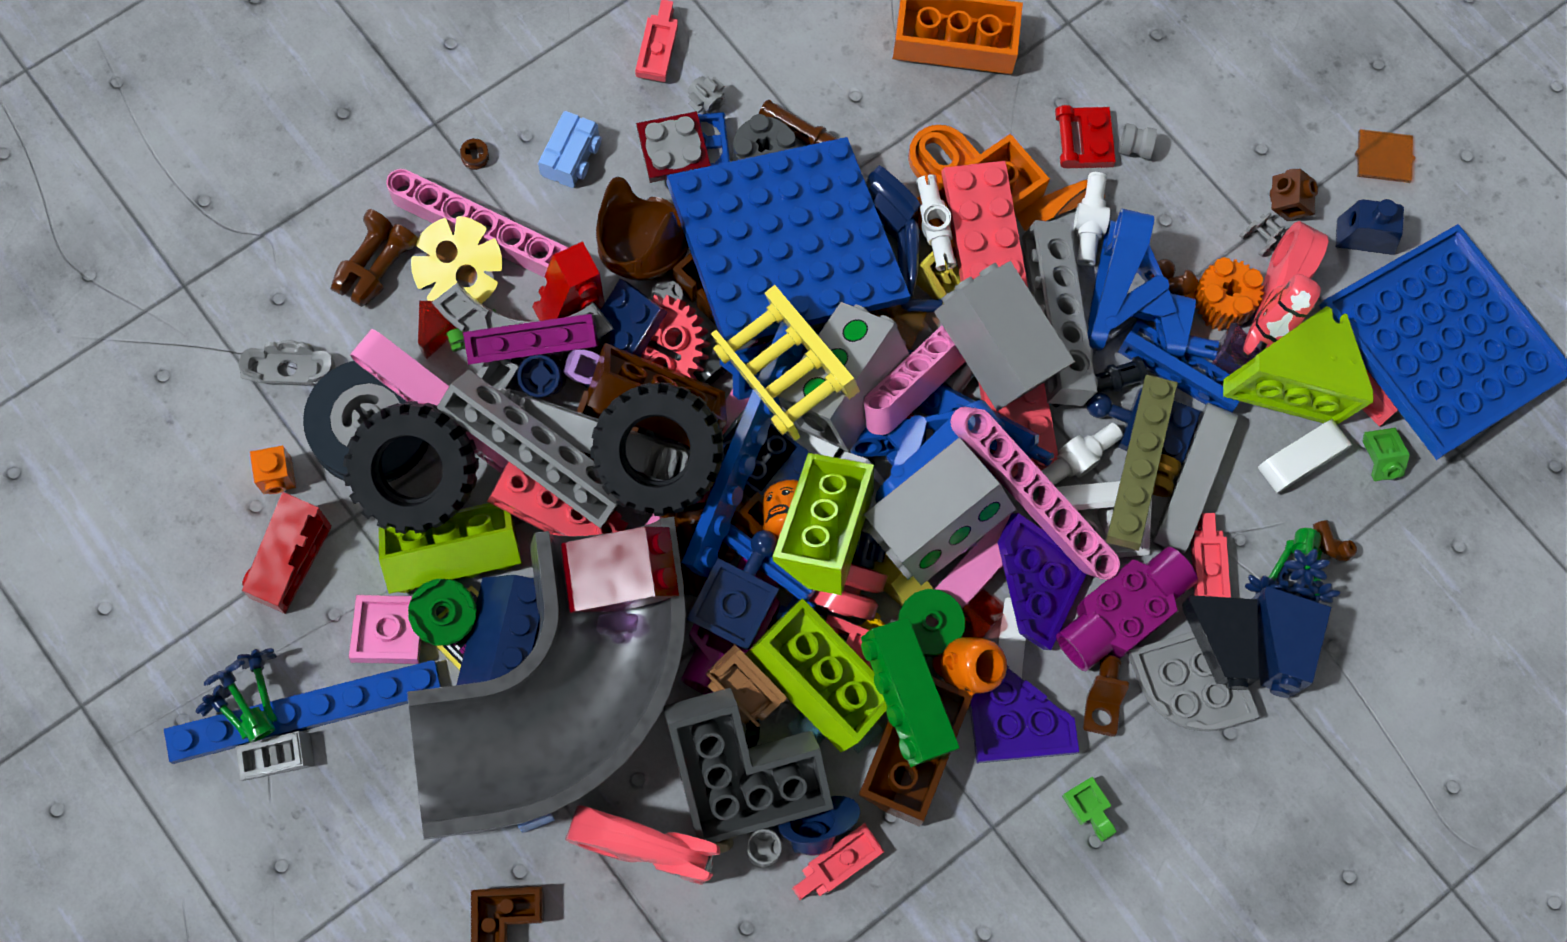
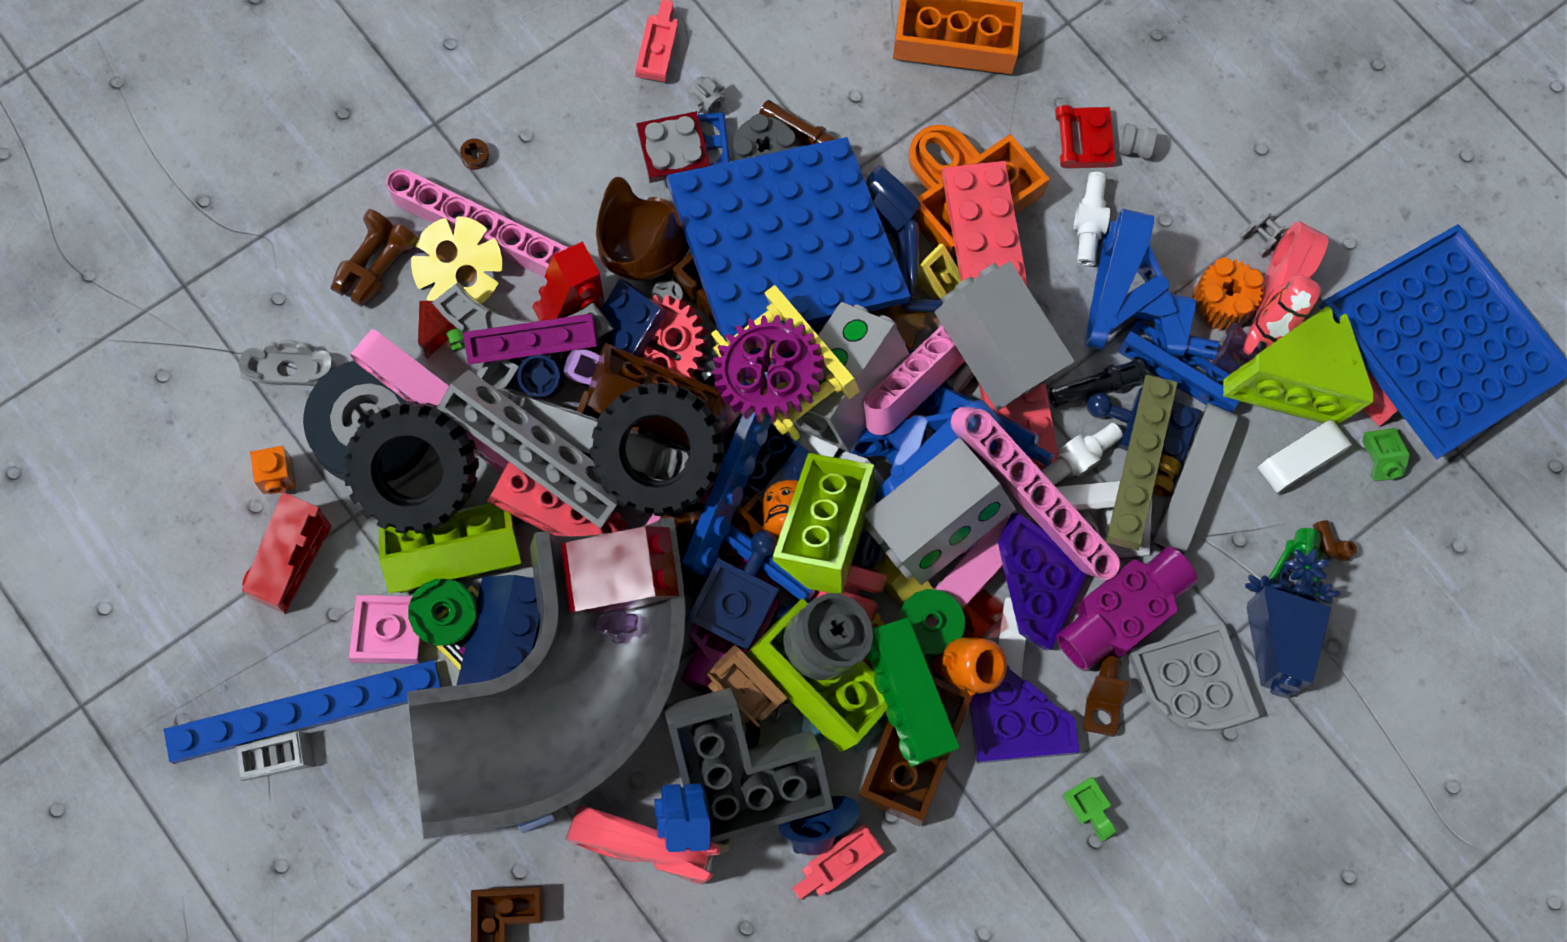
plant [195,648,278,743] -> none
light blue brick [538,111,602,188] -> none
light grey wheel [746,829,782,868] -> none
white pin [916,174,957,271] -> none
orange sticker [1016,179,1105,231] -> none
light grey brick [1022,220,1098,406] -> none
reddish brown animal [1151,259,1199,299] -> none
black slope [1182,595,1259,690] -> none
coral hinge [1191,513,1231,598] -> none
reddish brown brick [1270,168,1318,221] -> none
dark blue torso [1335,199,1404,255] -> none
clear orange piece [1355,129,1415,183] -> none
none -> blue brick [654,784,710,852]
none -> magenta gear [712,315,825,422]
none -> dark grey wheel [783,593,873,680]

